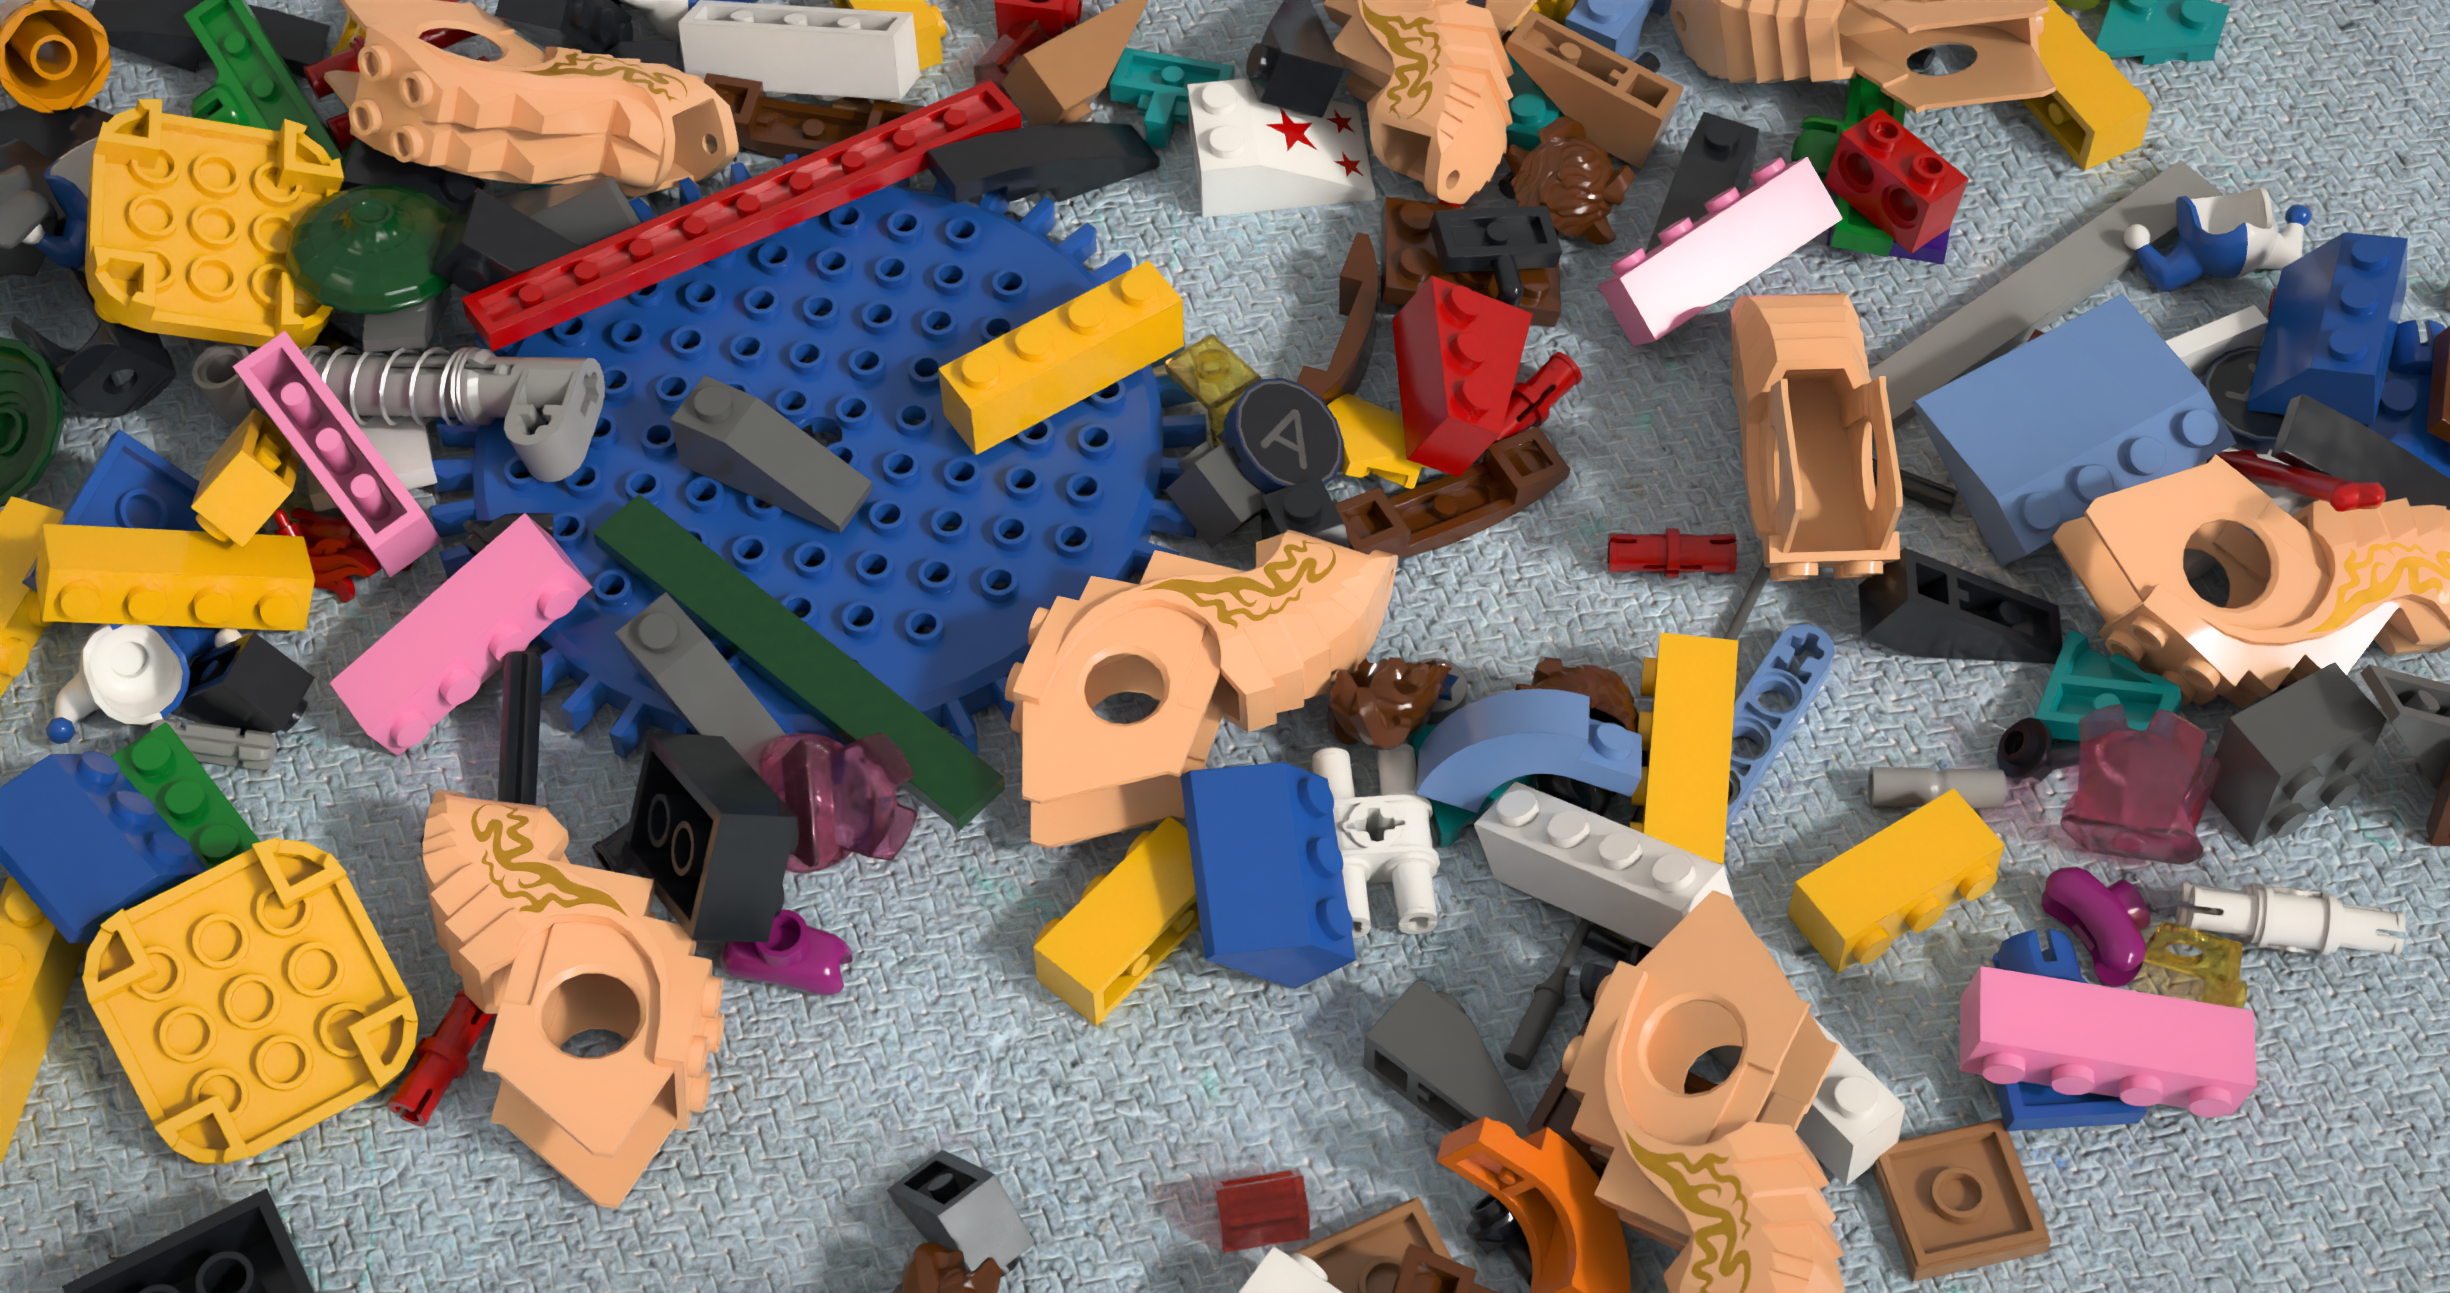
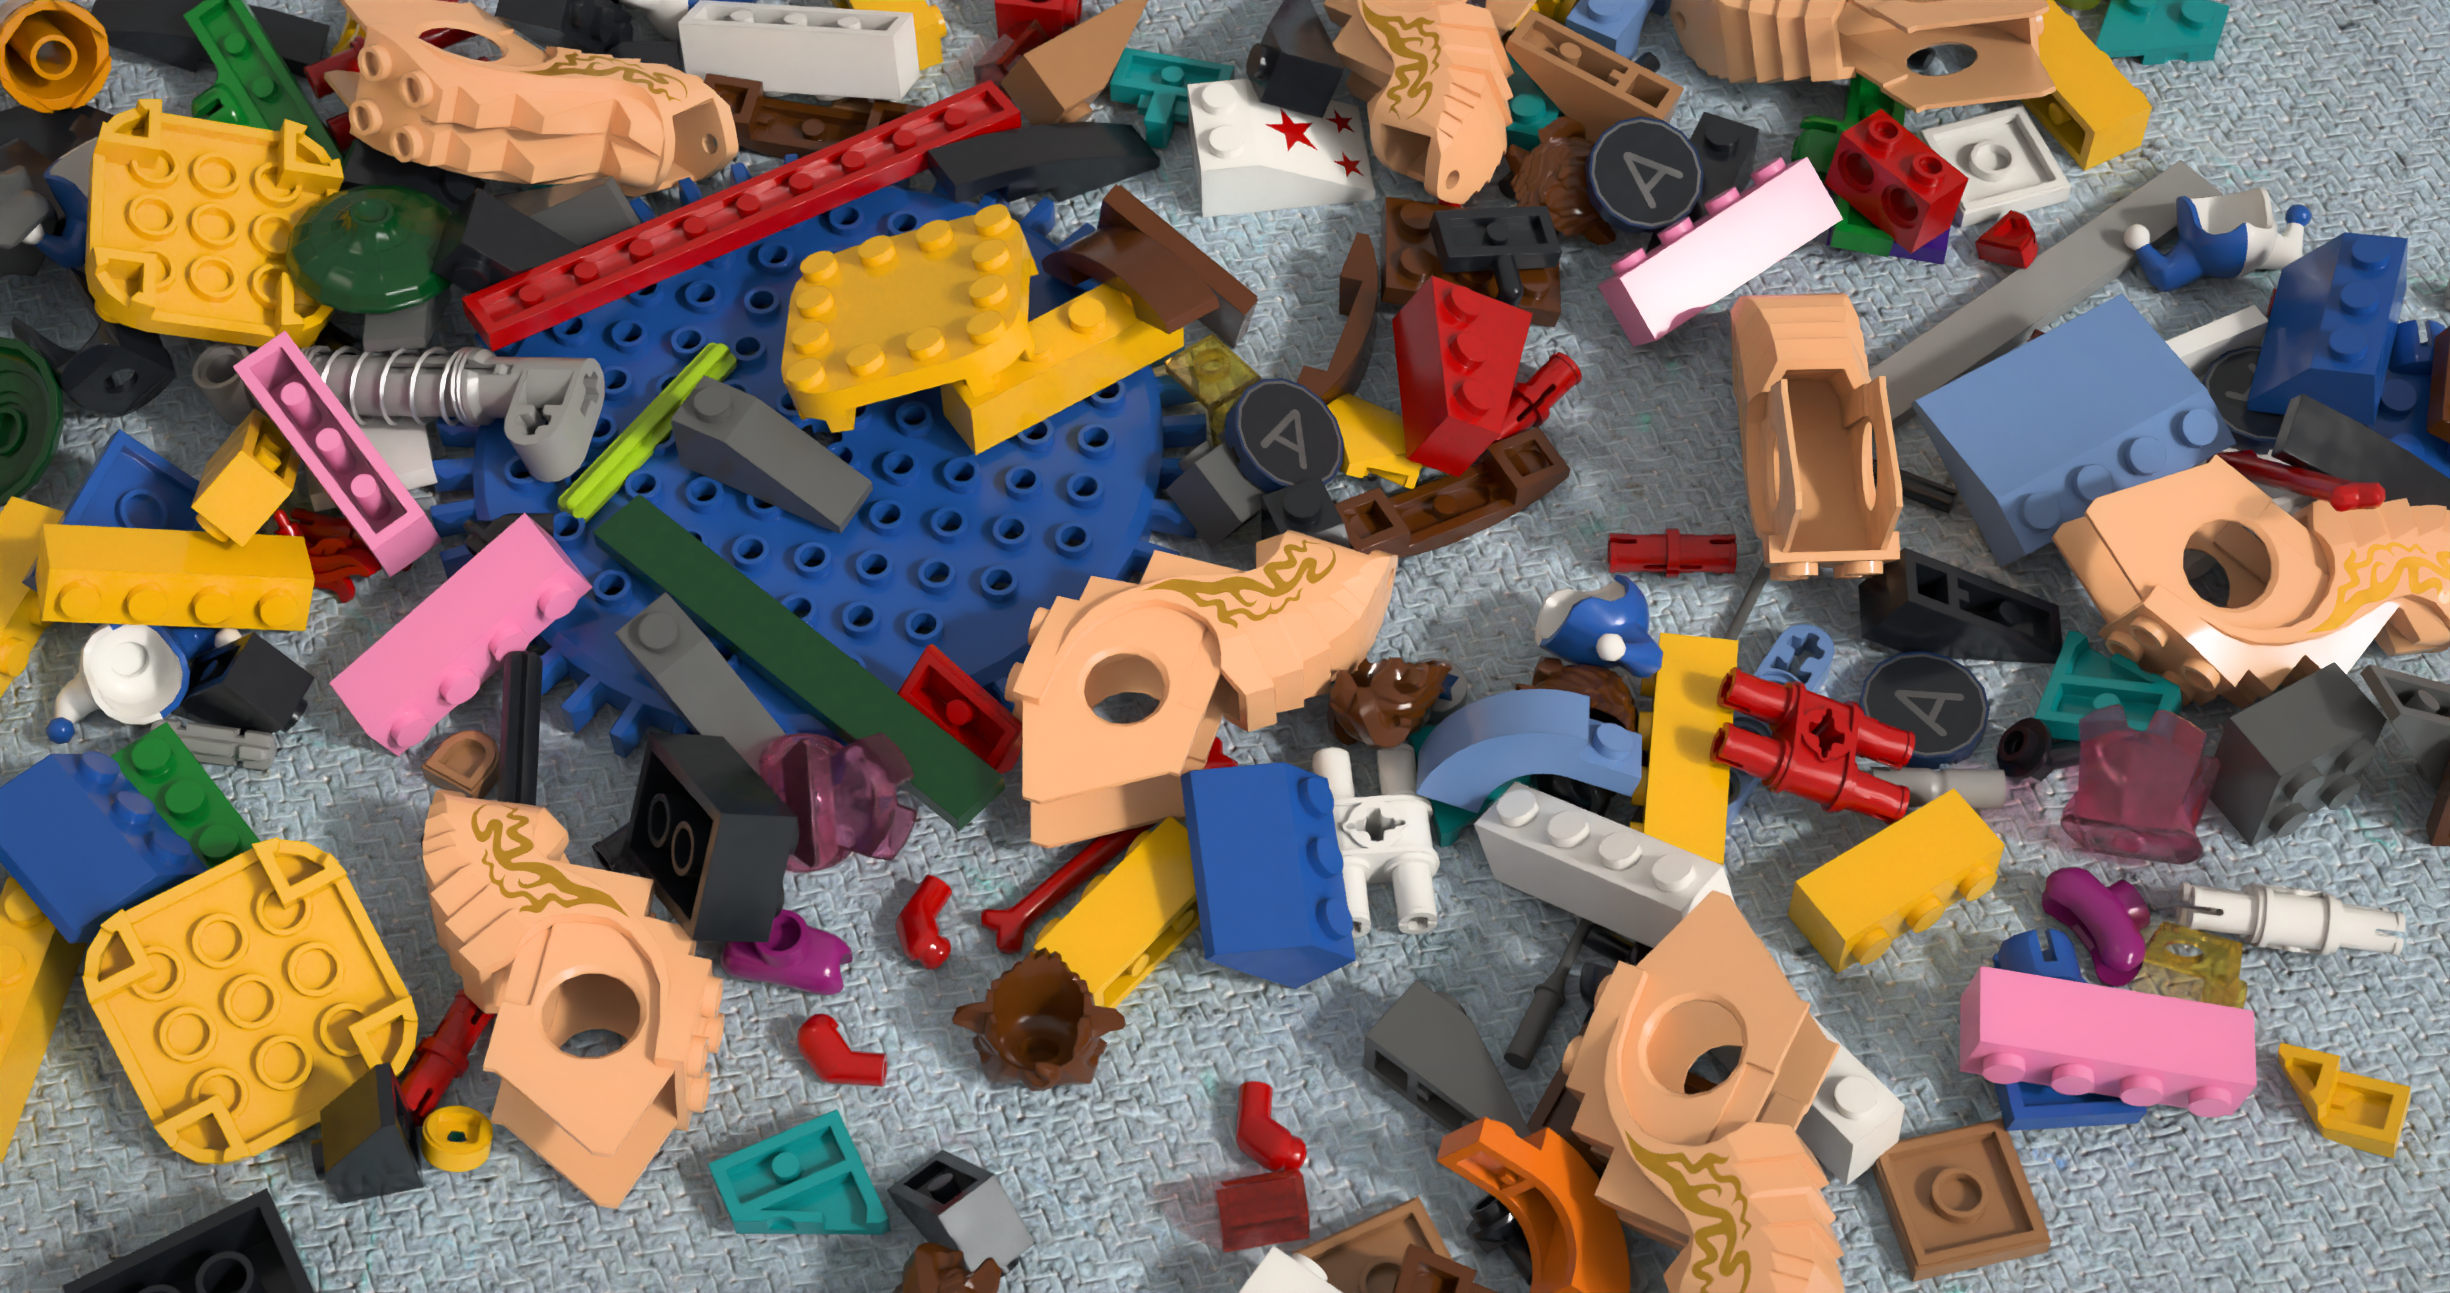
none -> black slope [311,1062,424,1204]
none -> yellow tile [420,1105,493,1172]
none -> medium nougat tile [421,730,500,799]
none -> lime axle [557,342,737,523]
none -> teal wing [708,1109,891,1235]
none -> yellow plate [781,204,1039,433]
none -> red arm [797,1013,888,1087]
none -> red arm [895,875,952,970]
none -> red slope [897,644,1023,774]
none -> reddish brown hair [951,948,1126,1091]
none -> red piece [980,736,1238,954]
none -> reddish brown slope [1041,226,1220,334]
none -> reddish brown tile [1097,184,1258,348]
none -> red arm [1236,1081,1307,1174]
none -> blue piece [1535,574,1663,678]
none -> black tile [1584,116,1704,235]
none -> red pin [1710,667,1915,826]
none -> black tile [1859,651,1990,770]
none -> white tile [1916,105,2071,228]
none -> red tile [1975,210,2038,270]
none -> yellow slope [2278,1043,2411,1159]

